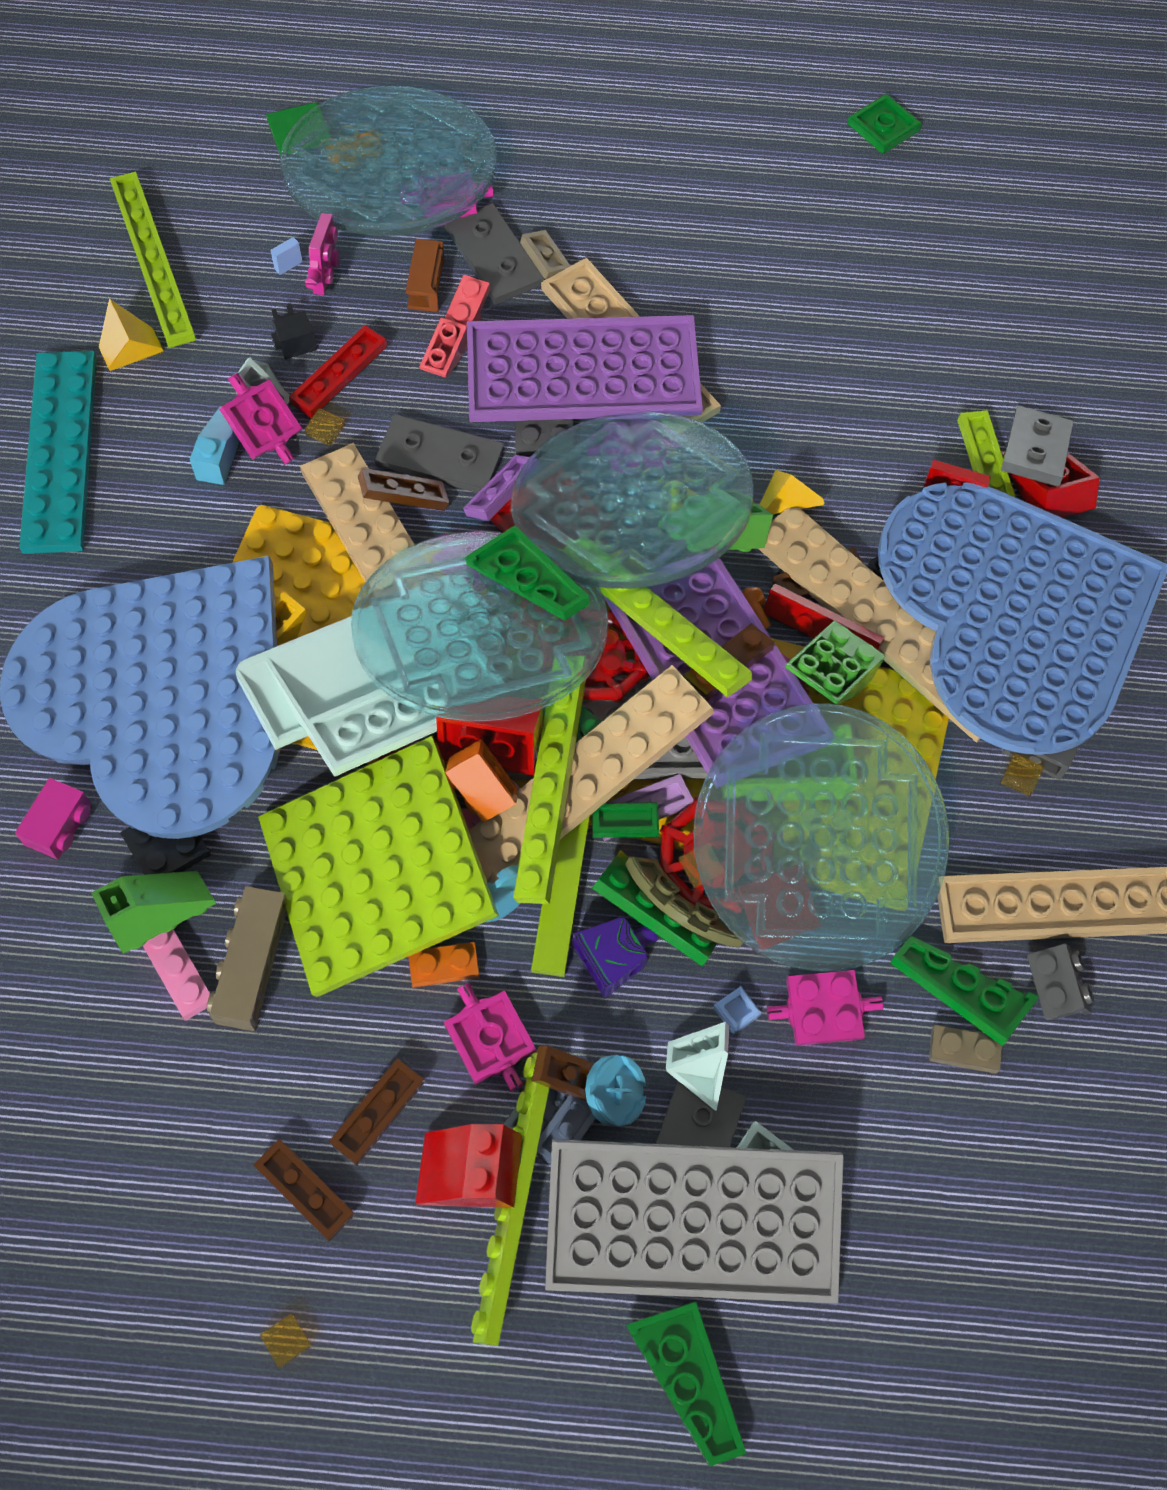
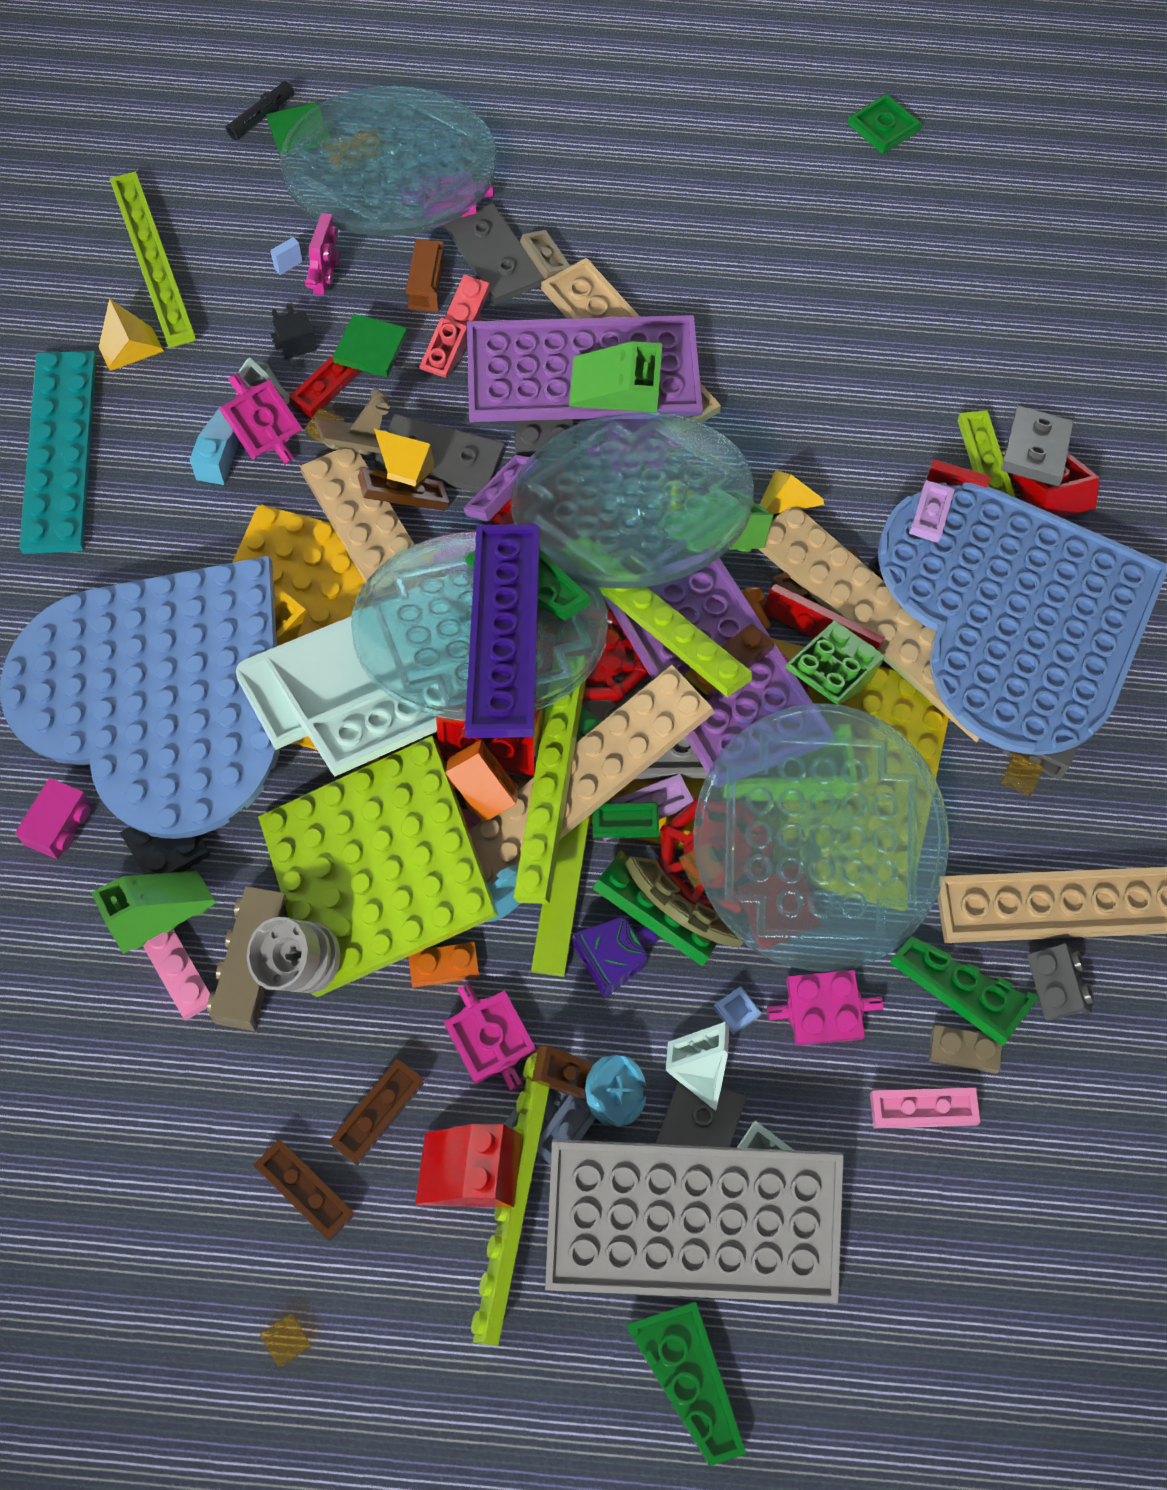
none -> black pin [225,81,294,140]
none -> light grey wheel [246,917,341,993]
none -> dark tan plate [314,389,389,455]
none -> green tile [333,313,408,378]
none -> yellow slope [374,429,434,486]
none -> dark purple plate [465,524,540,738]
none -> bright green slope [569,341,662,413]
none -> bright pink plate [870,1088,980,1129]
none -> lavender plate [909,480,955,543]

